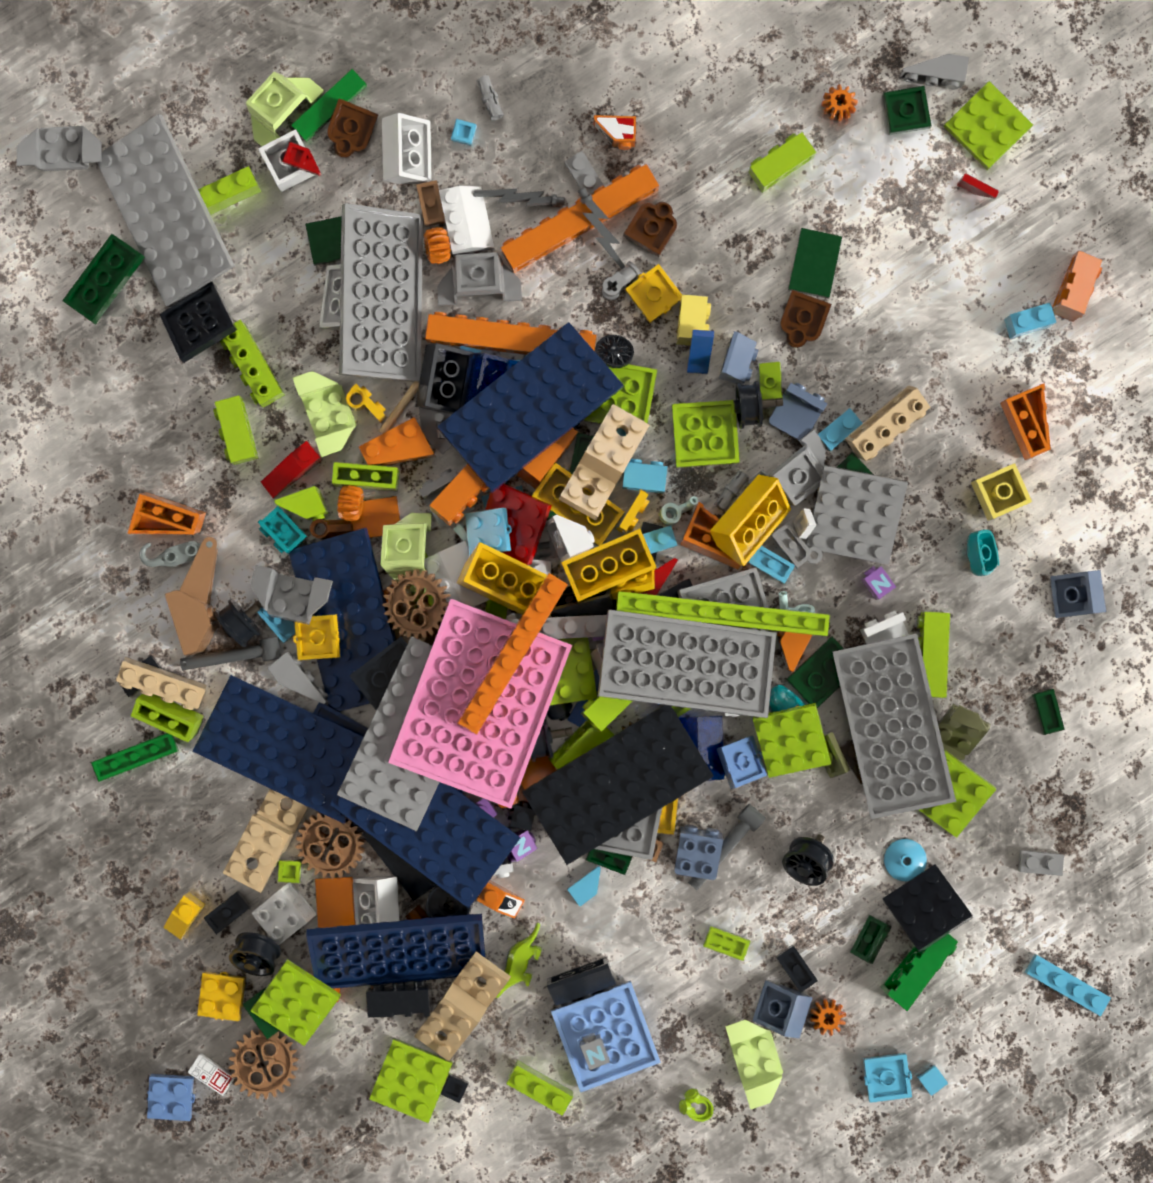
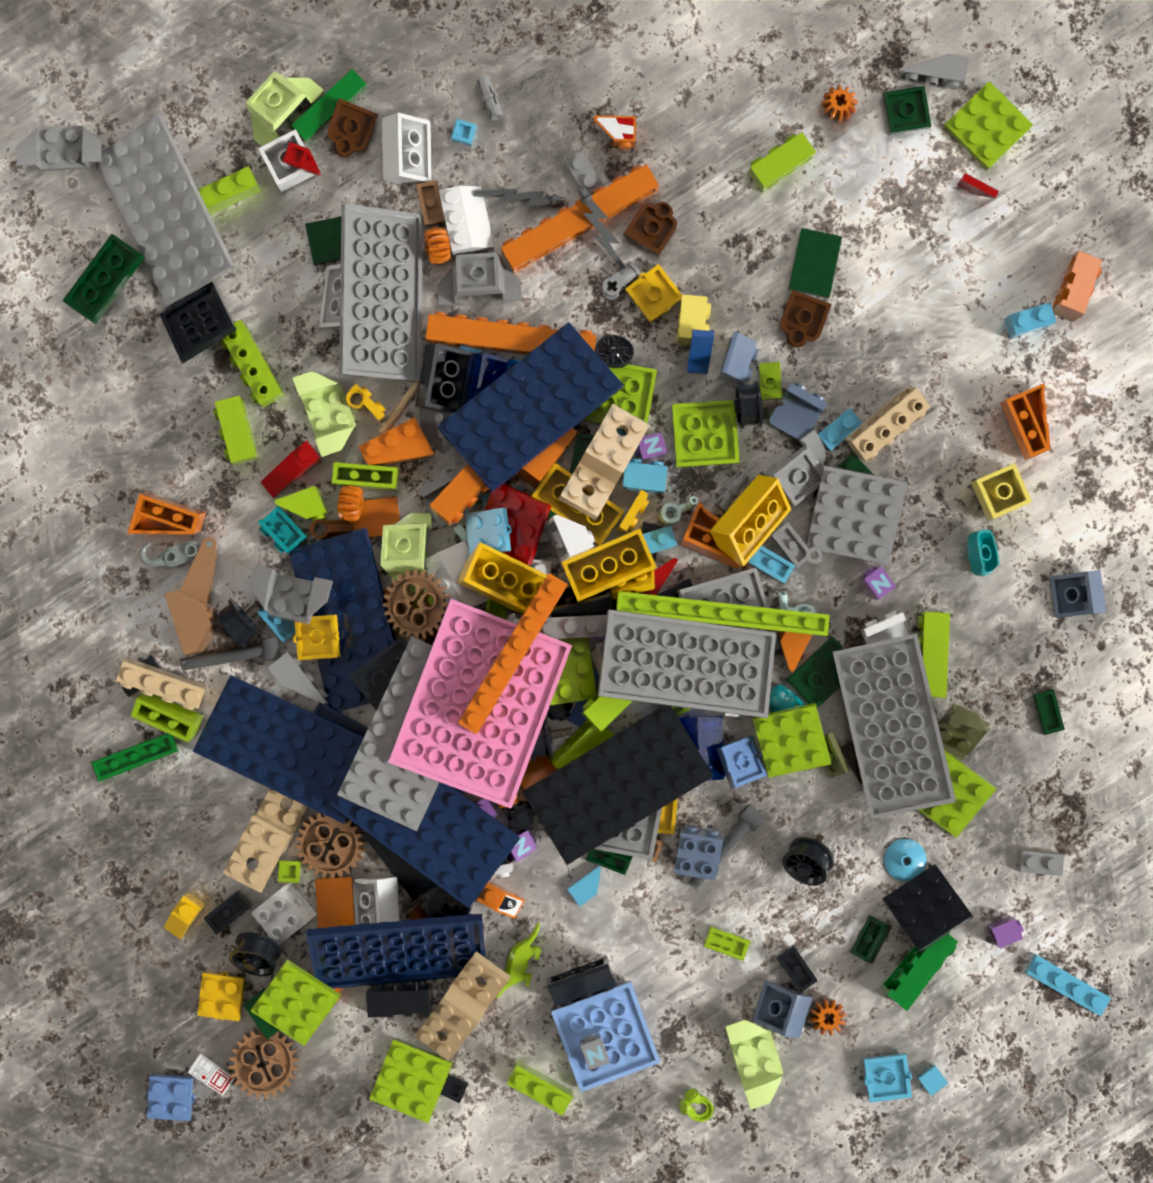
white plate [793,508,816,539] -> none
none -> medium lavender brick [635,432,667,461]
none -> medium lavender brick [987,916,1024,948]

